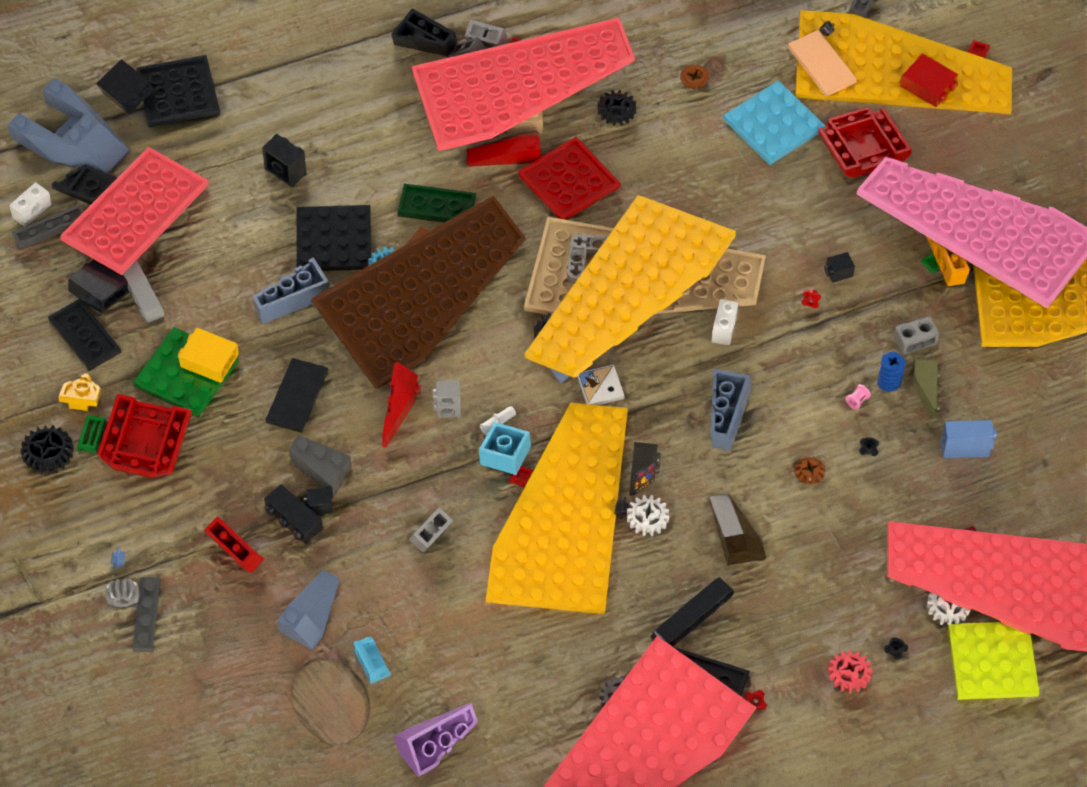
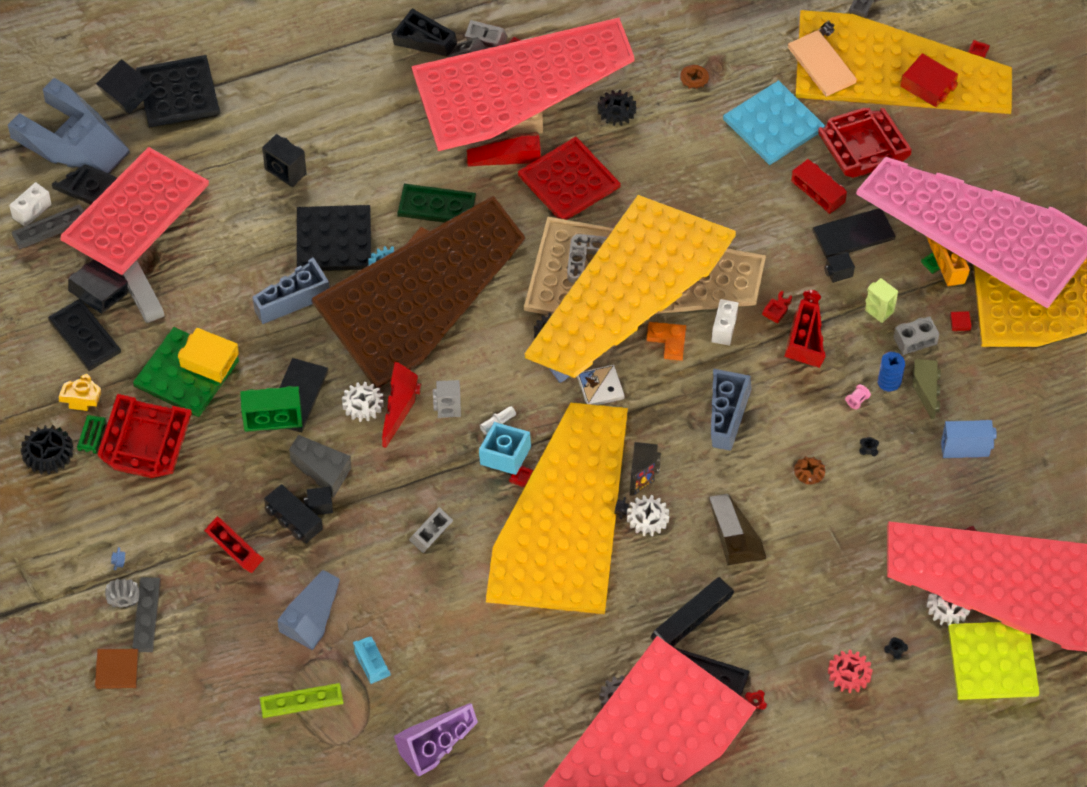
none -> dark orange tile [95,649,139,689]
none -> green brick [240,386,302,432]
none -> lime tile [259,683,344,718]
none -> white gear [342,382,384,422]
none -> orange plate [647,322,686,361]
none -> red plate [762,291,792,324]
none -> red wedge [784,299,826,368]
none -> red brick [791,159,847,214]
none -> black tile [813,208,896,259]
none -> yellowish green brick [865,278,898,323]
none -> red tile [950,311,971,331]

